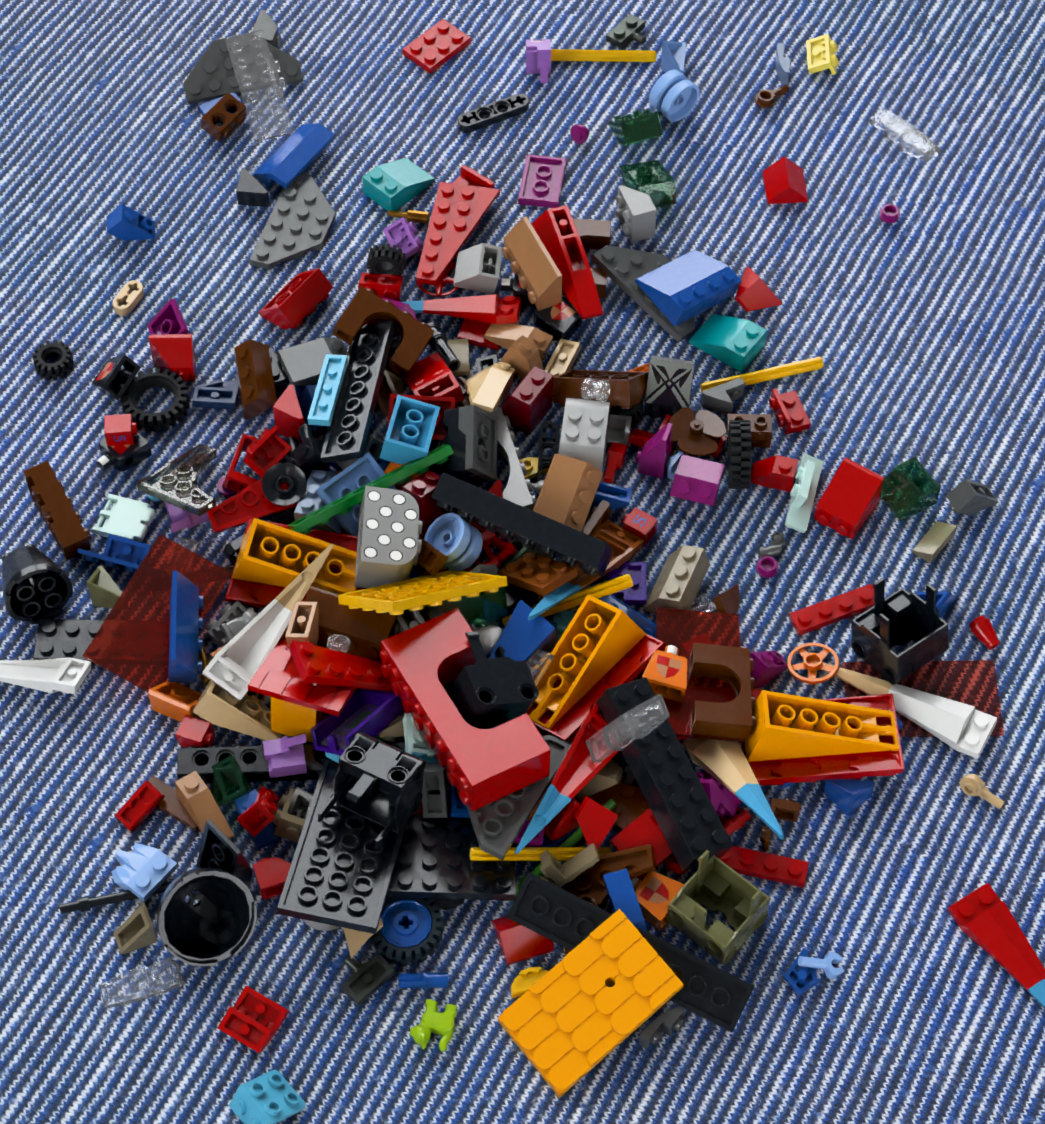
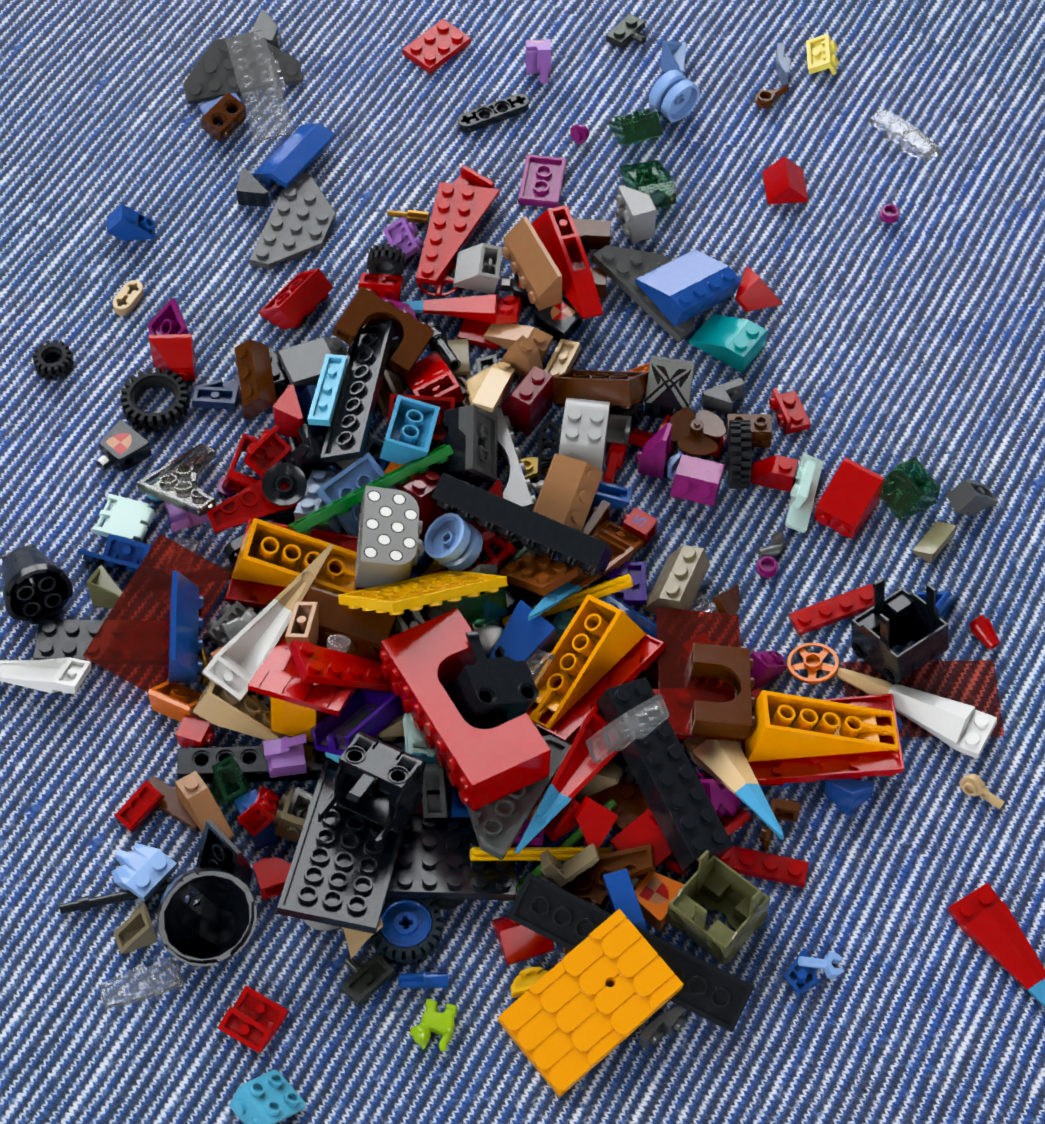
reddish brown wedge [23,460,92,560] -> none
black torso [92,354,141,400] -> none
brick [104,414,138,446] -> none
teal slope [362,158,435,211] -> none
reddish brown tile [418,537,448,576] -> none
yellow axle [551,49,656,62] -> none
clear wheel [581,377,611,402] -> none
orange torso [642,645,687,703] -> none
yellow axle [700,357,824,392] -> none

